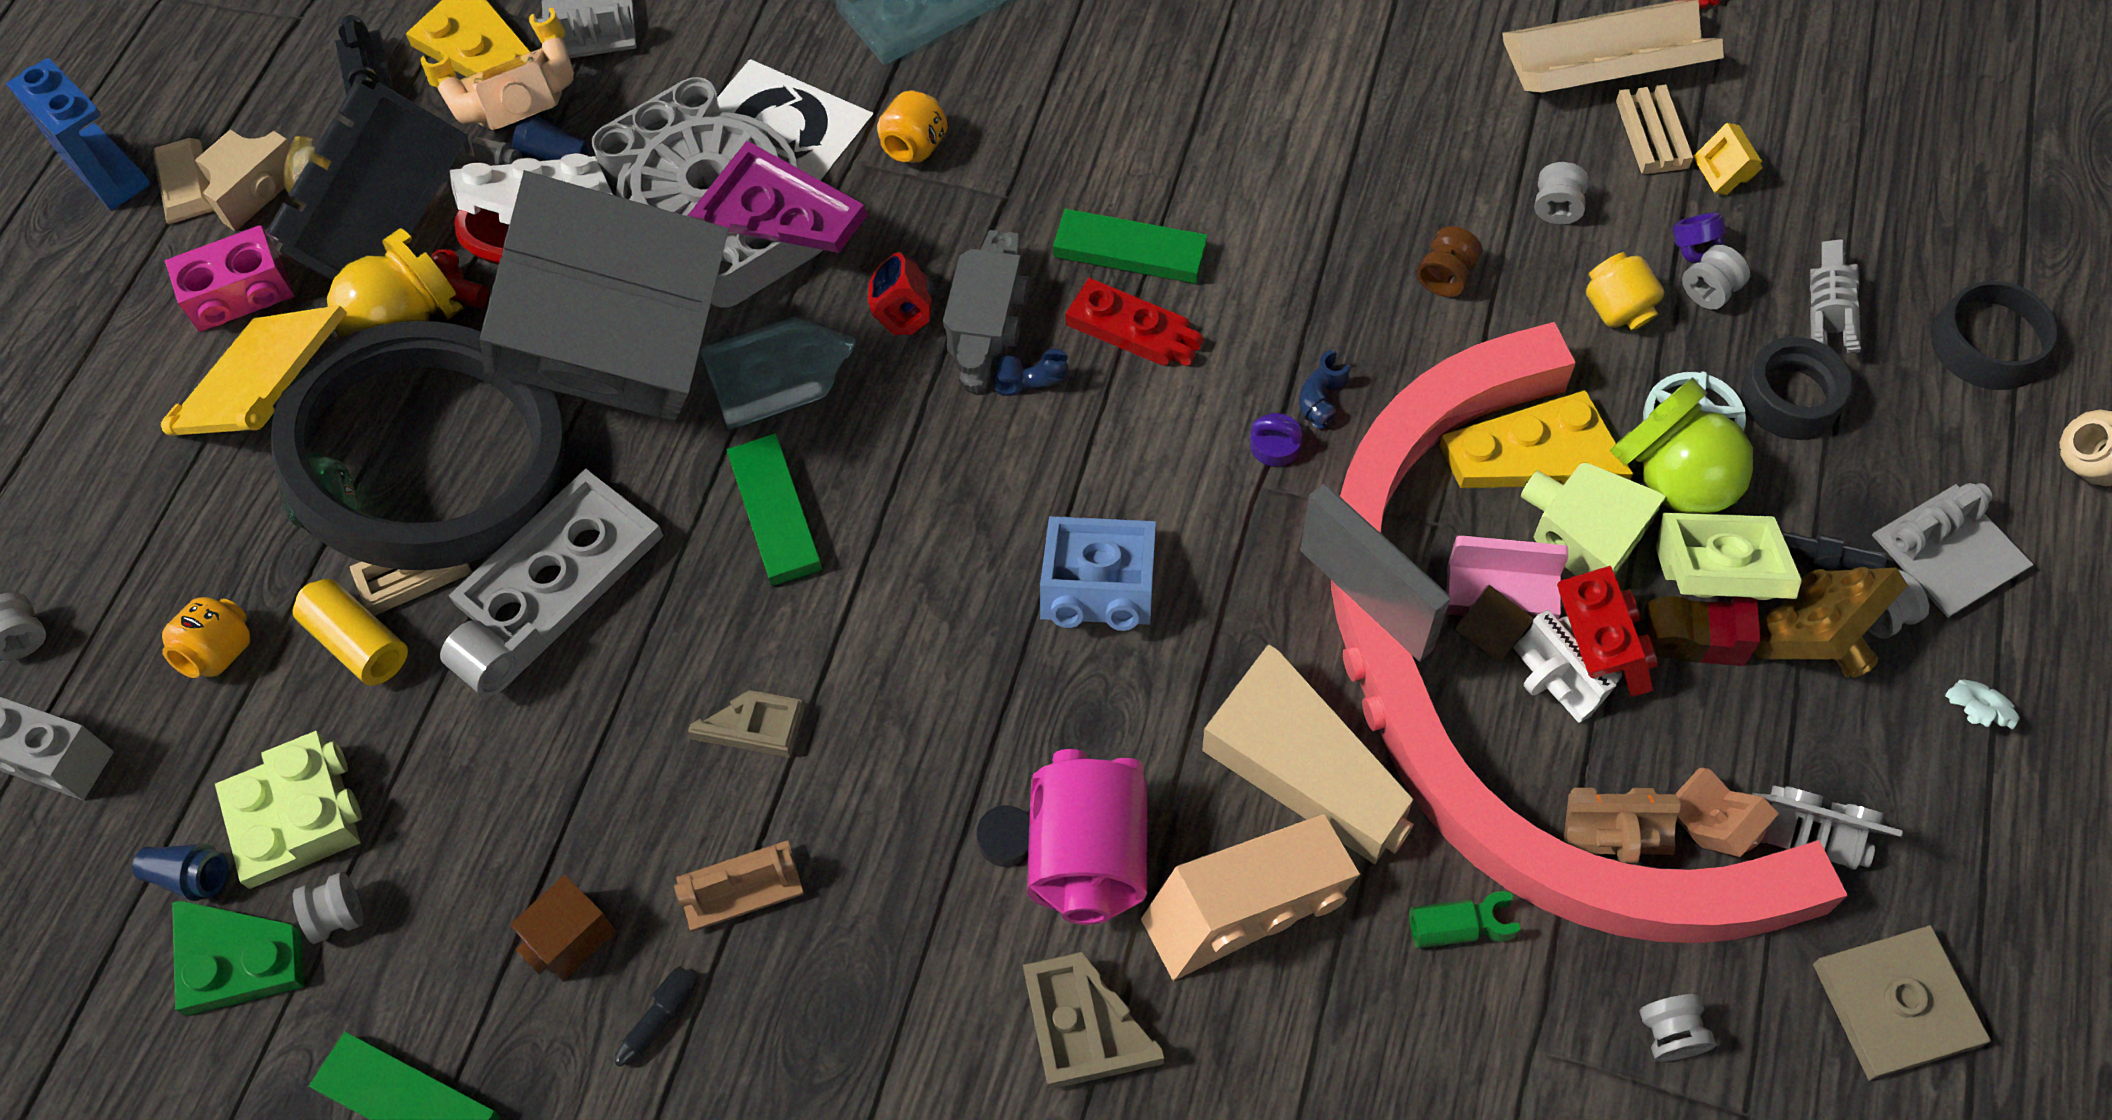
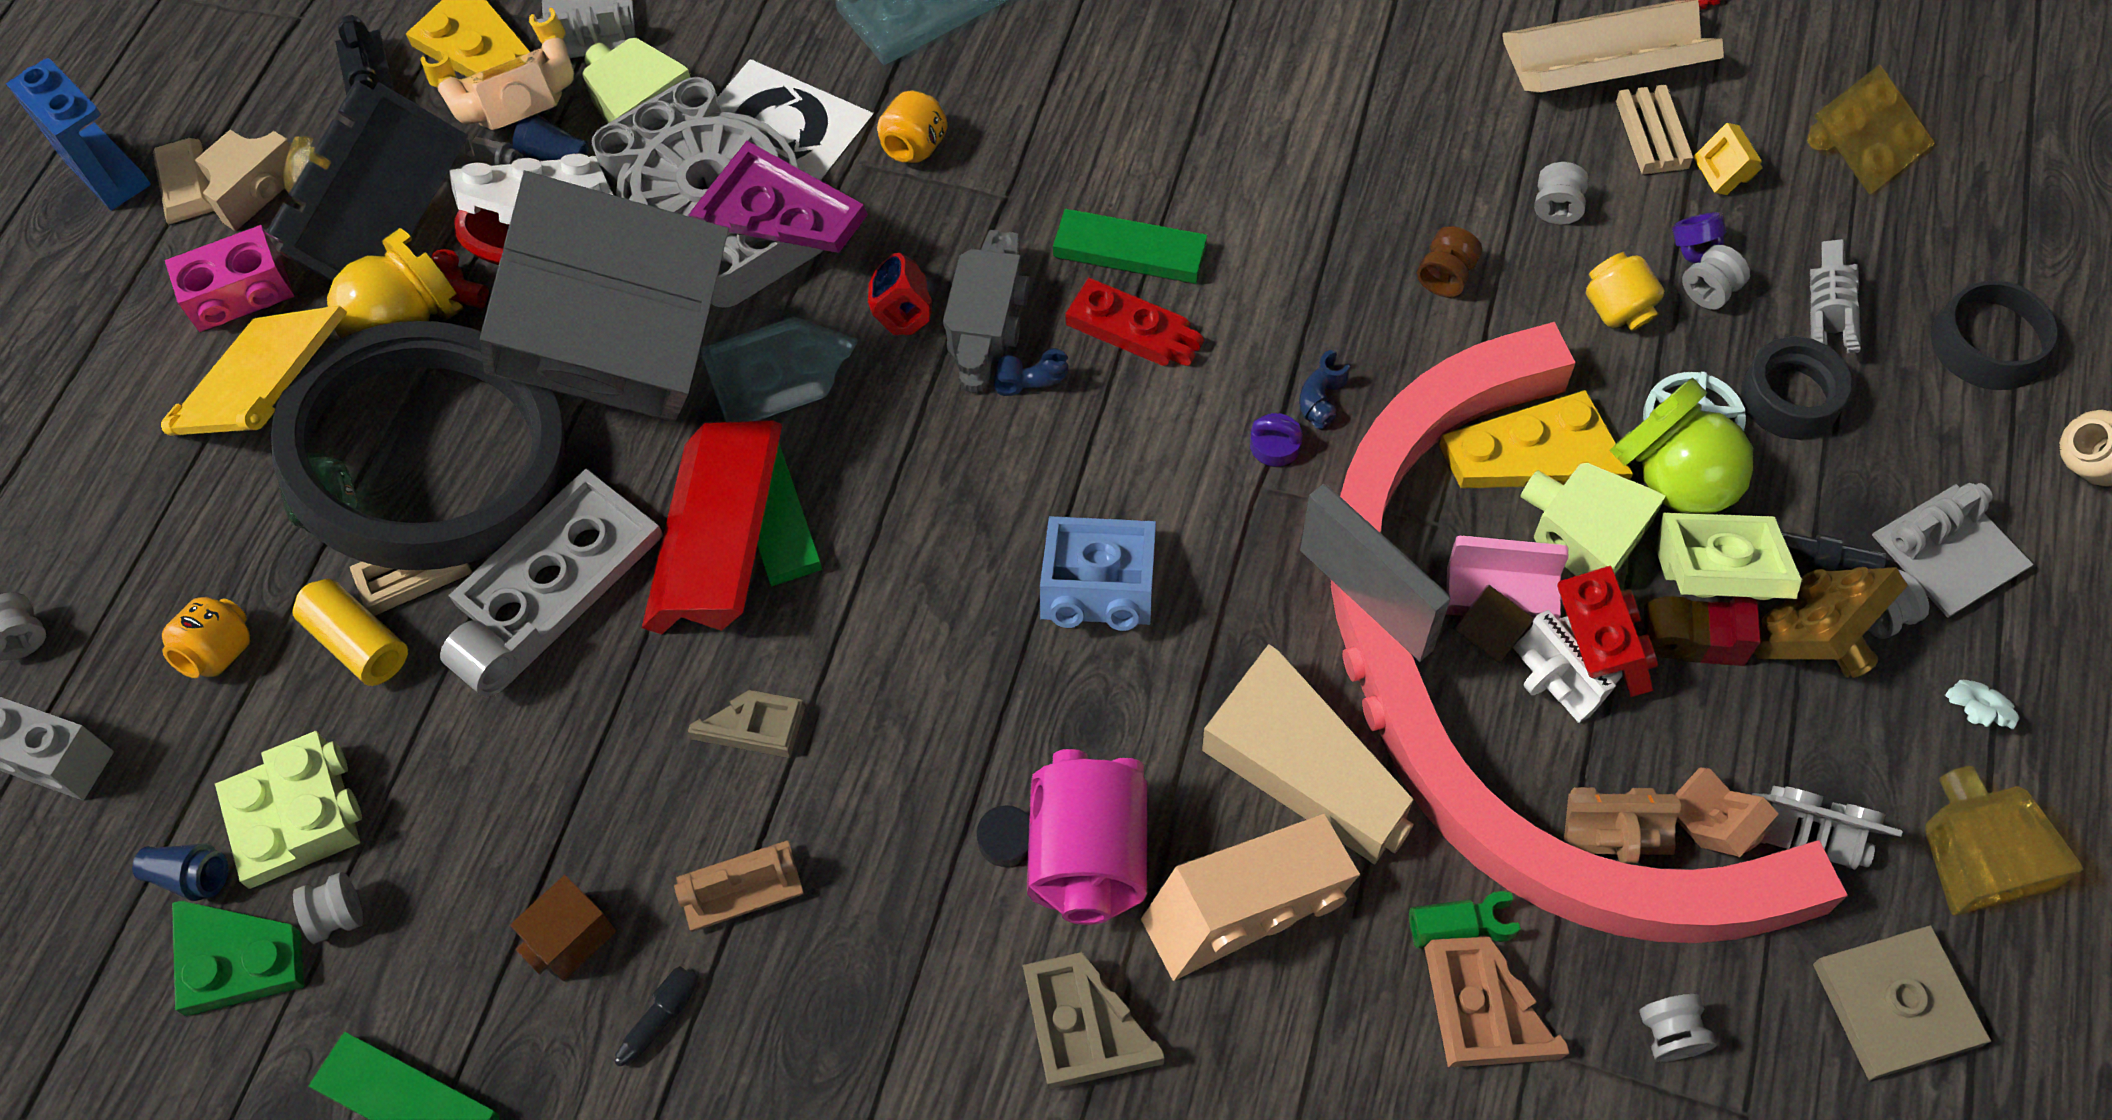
none -> yellowish green torso [582,38,690,123]
none -> red slope [642,421,782,635]
none -> nougat wing [1424,937,1569,1068]
none -> clear yellow hinge [1807,65,1935,194]
none -> clear yellow torso [1925,766,2083,916]

